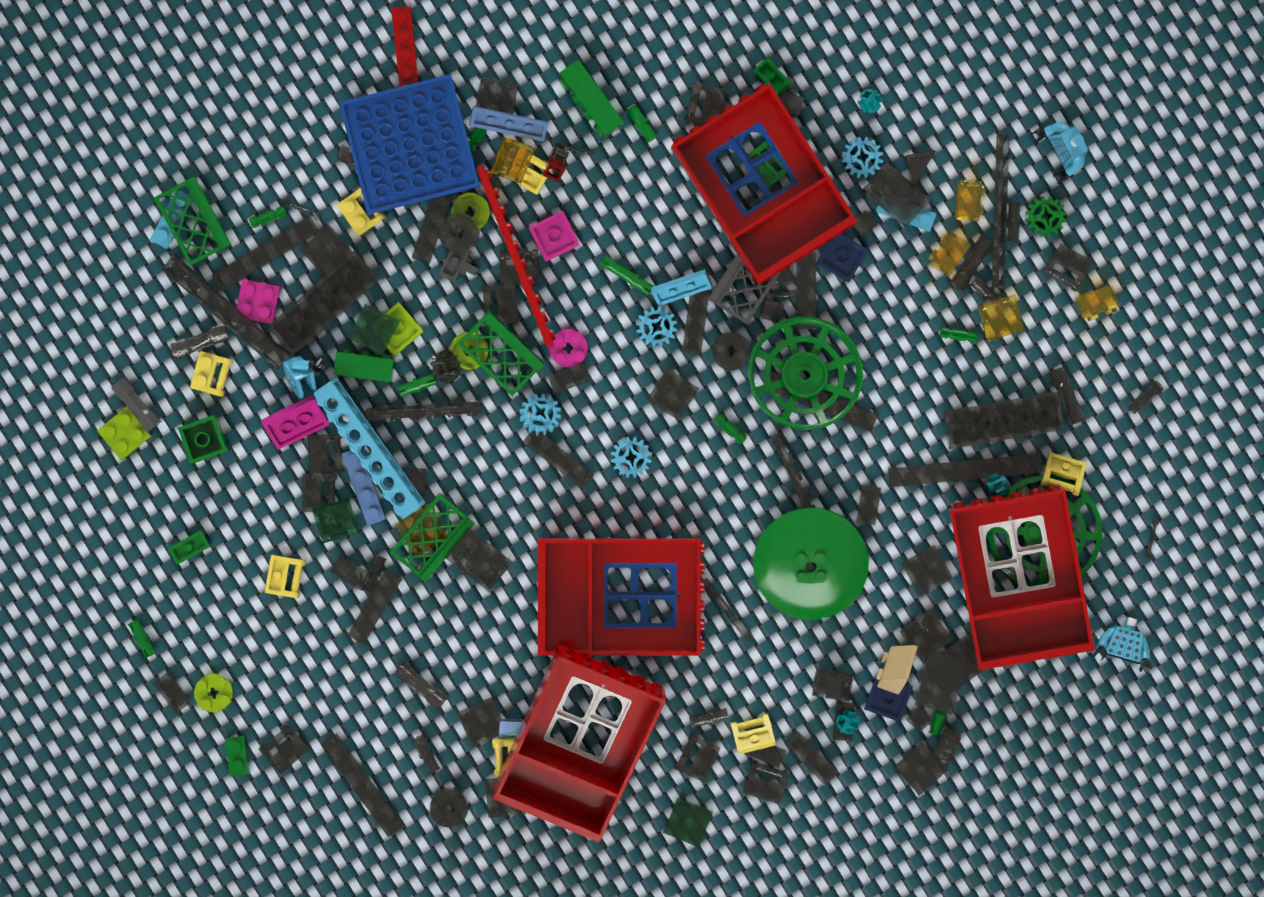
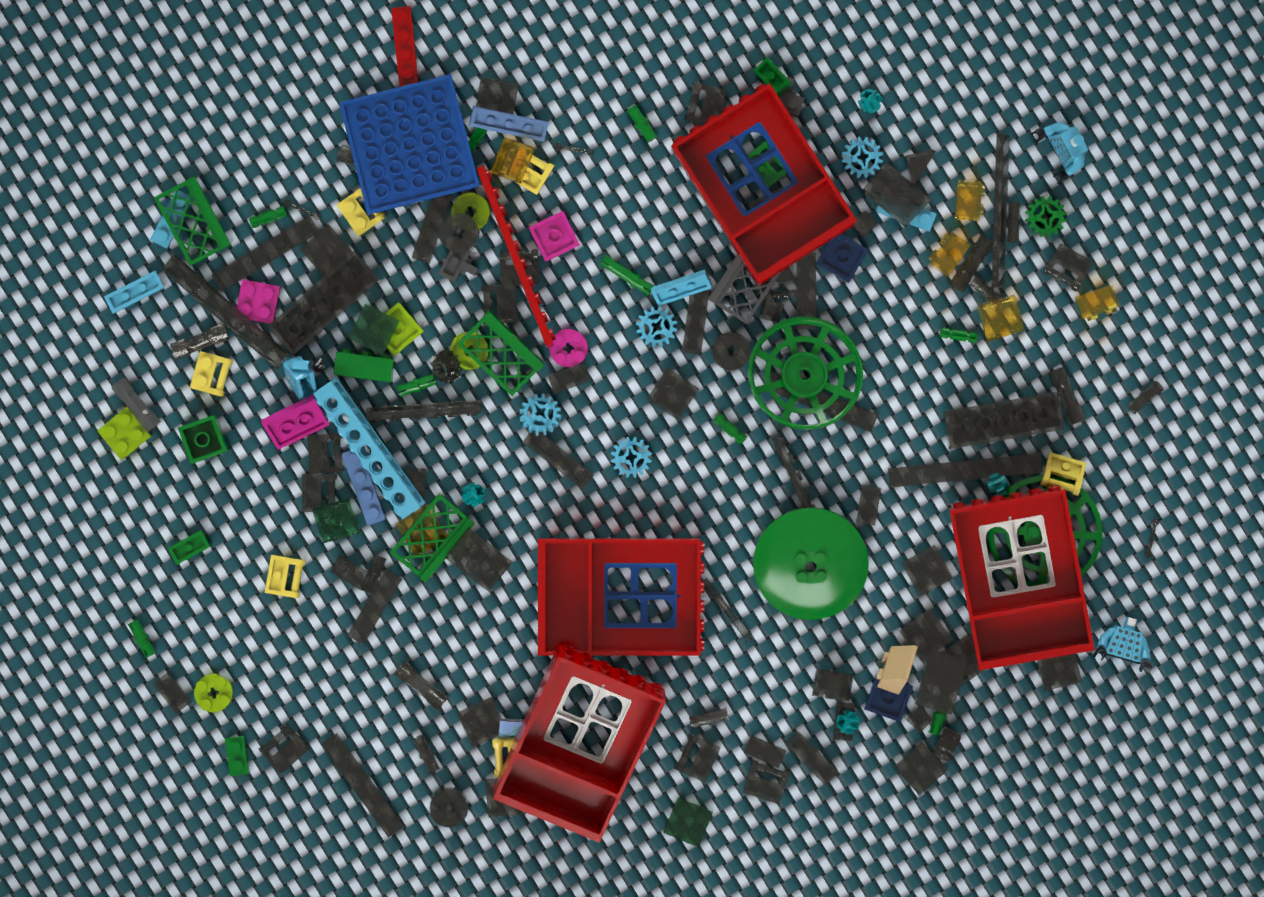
dark red leg [543,146,569,182] -> none
green brick [559,59,624,139] -> none
light yellow plate [731,714,776,754] -> none
none -> medium azure plate [104,271,165,314]
none -> teal gear [462,482,485,507]
none -> clear smoke plate [1037,654,1082,691]

